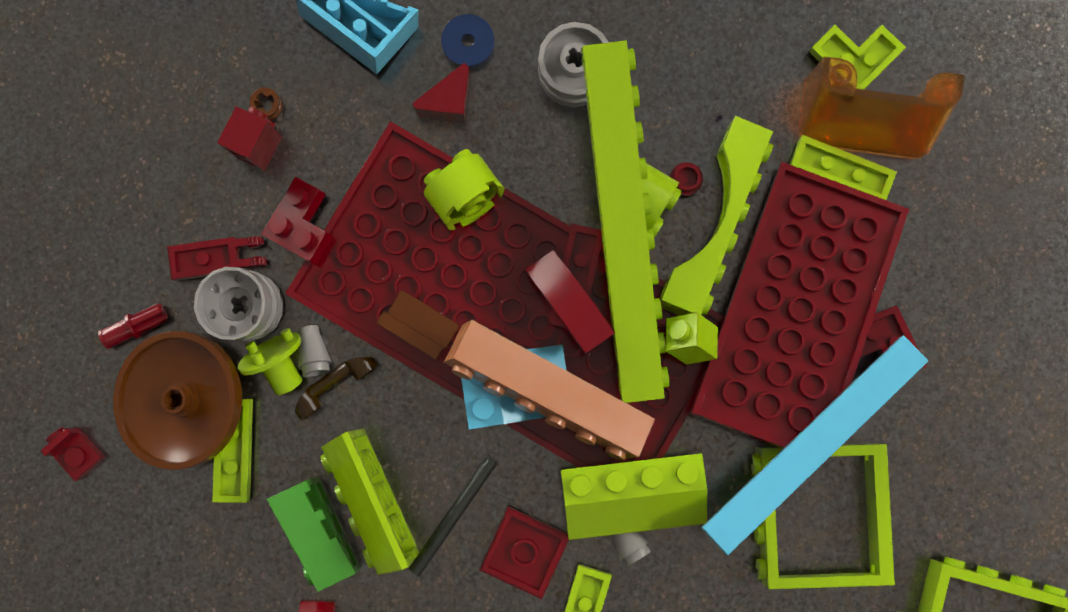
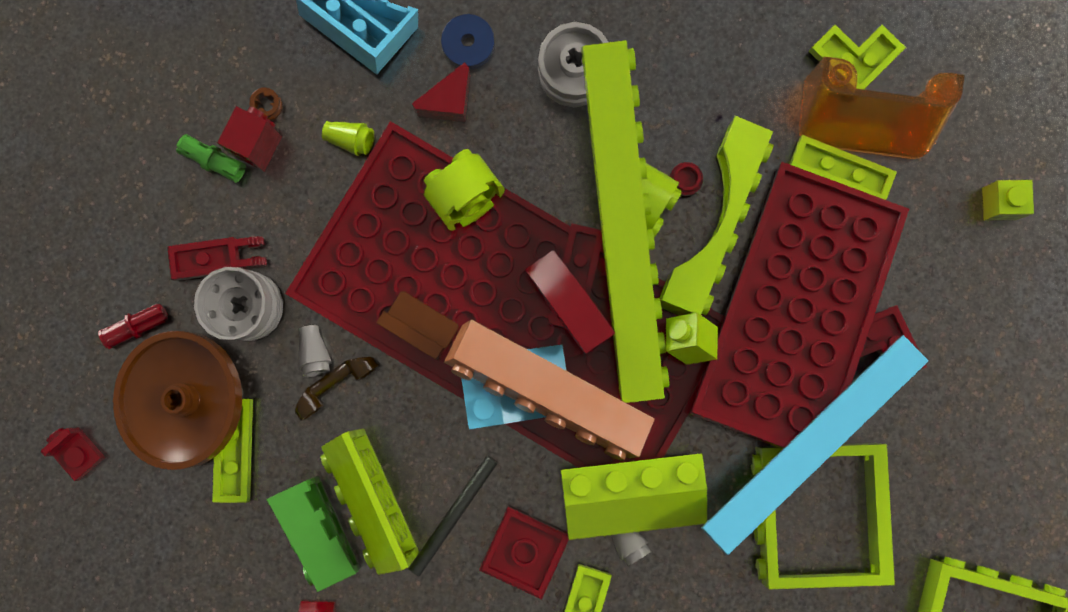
lime piece [237,328,302,395] -> none
dark red plate [261,177,333,265] -> none
none -> bright green pin [176,134,246,183]
none -> lime cone [322,121,374,156]
none -> lime brick [982,180,1034,221]

